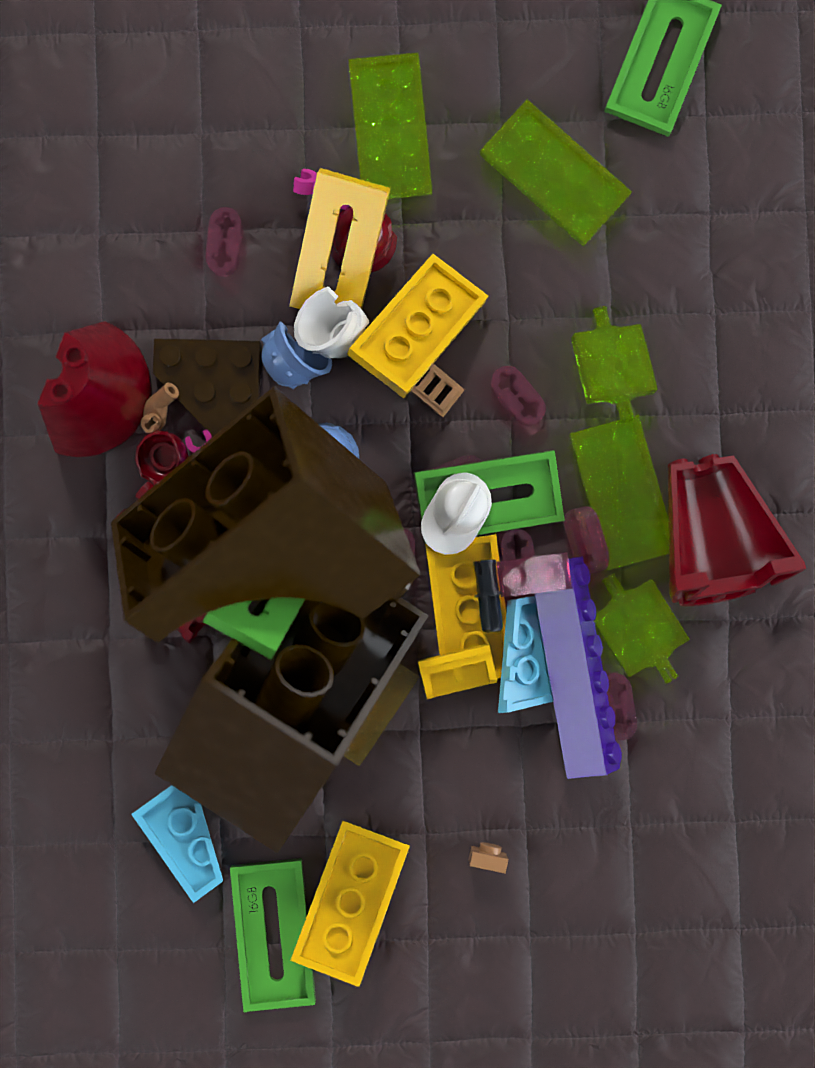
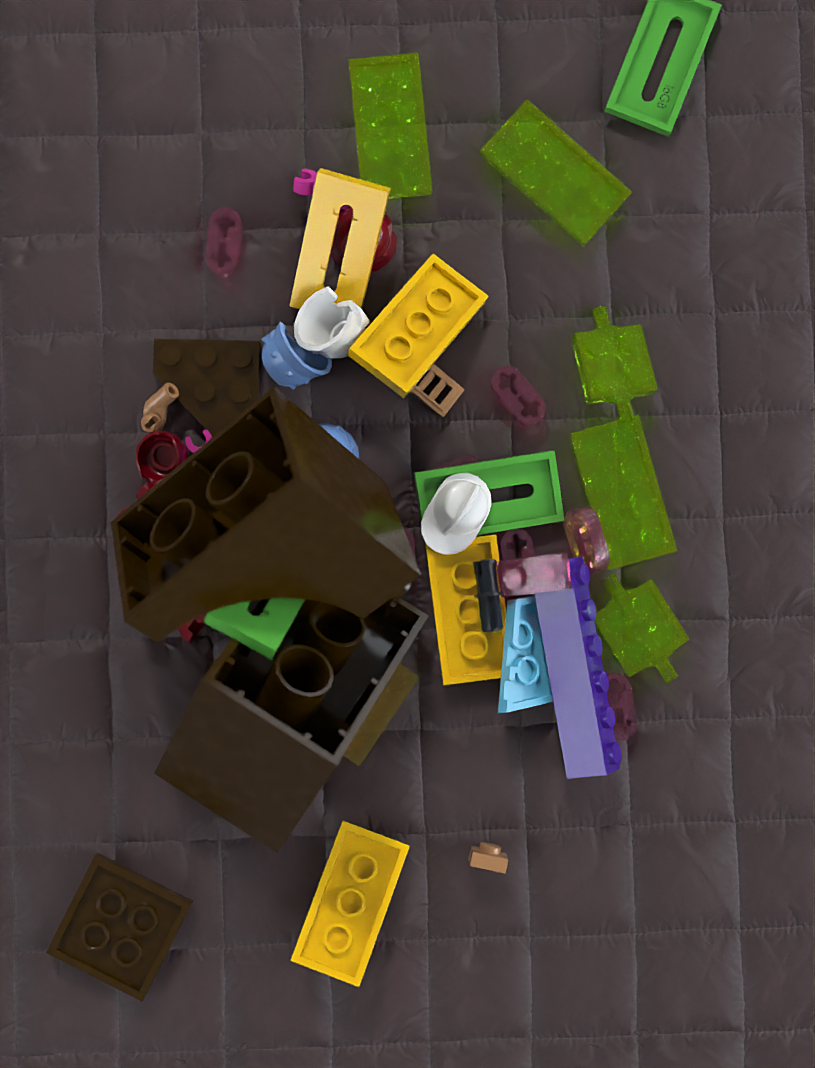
dark red cone [38,321,151,457] -> none
medium azure wing [131,785,223,903] -> none
bright green piece [230,858,316,1012] -> none
yellow hinge [418,644,497,699] -> none
dark red cone [667,454,807,606] -> none
none -> dark brown plate [46,853,193,1001]

